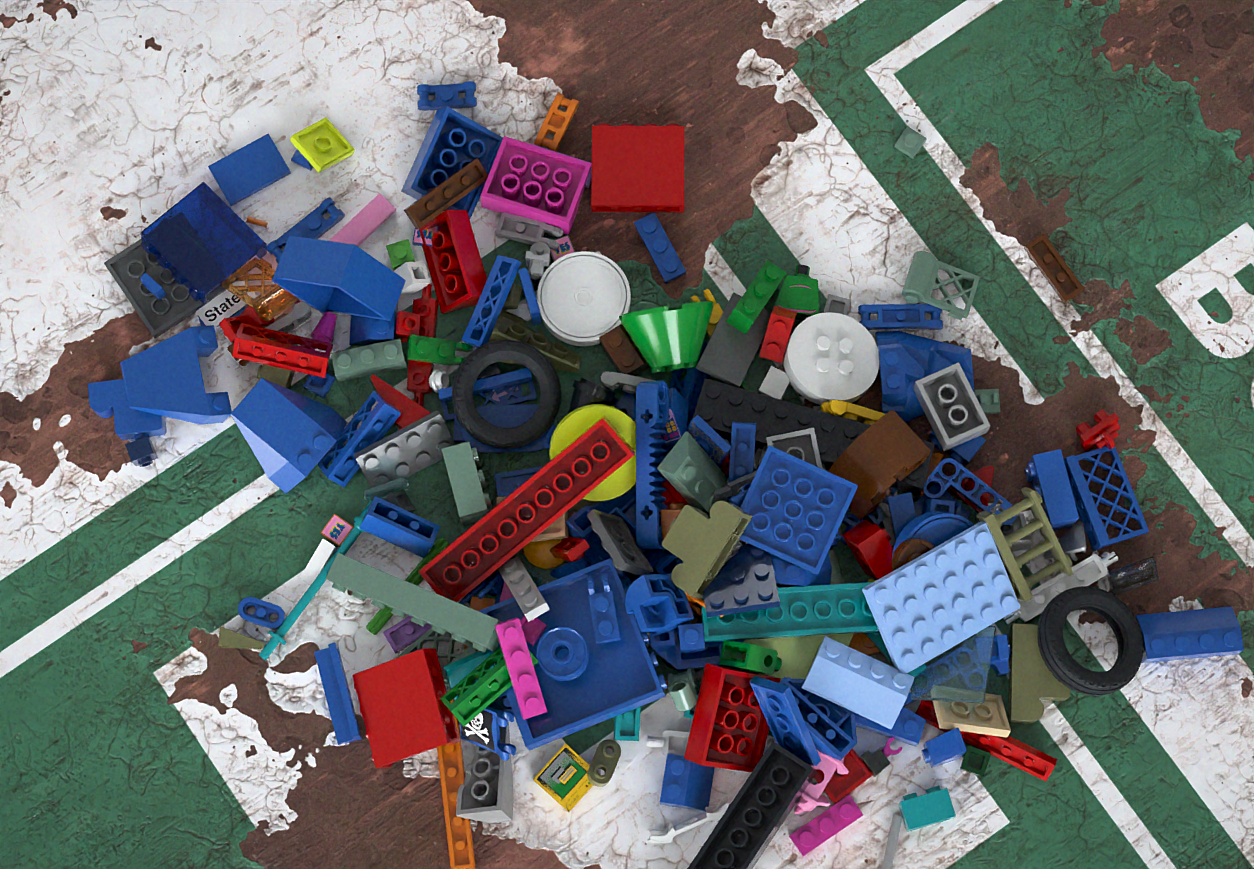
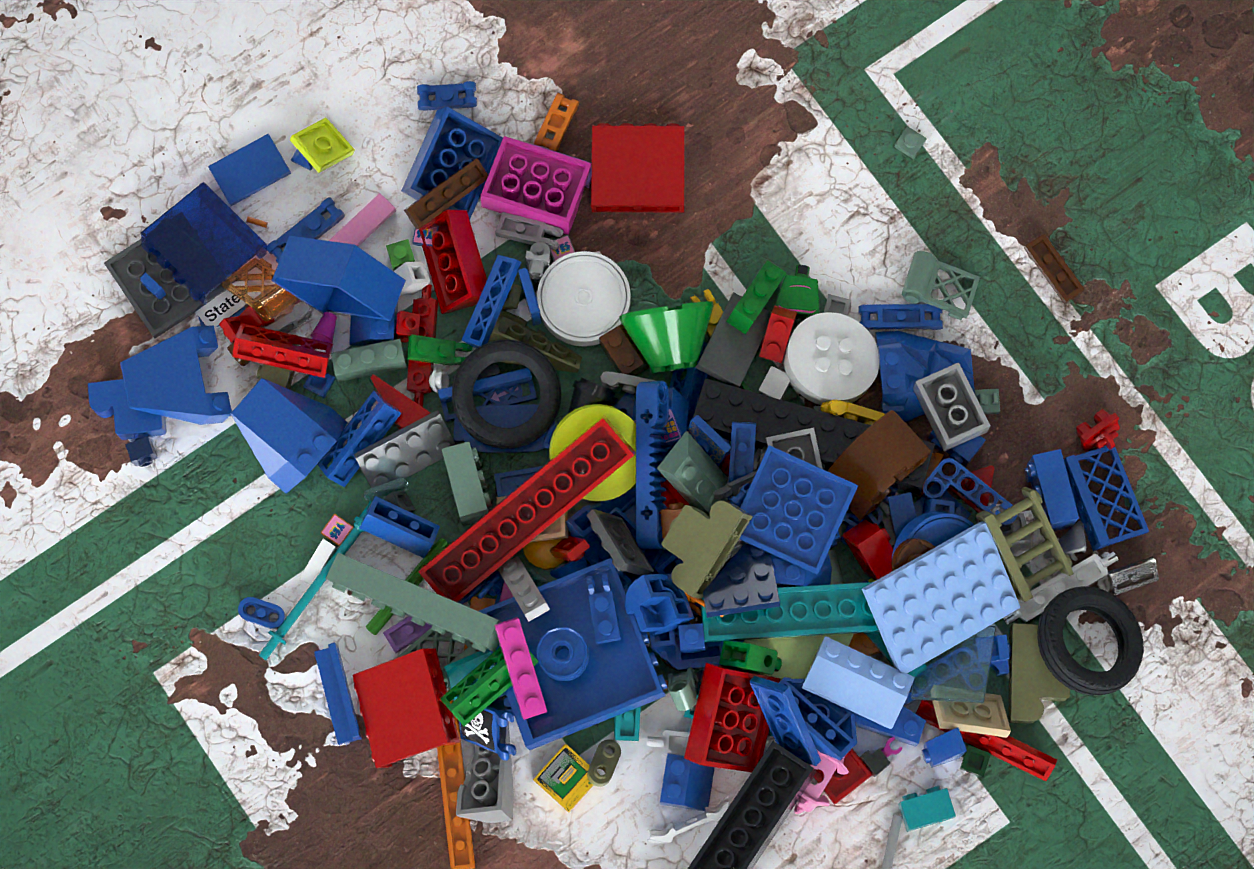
olive piece [218,626,266,649] -> none
dark pink tile [520,615,548,646] -> none
blue plate [634,212,686,284] -> none
dark pink plate [789,795,863,857] -> none
blue slope [1135,606,1244,663] -> none

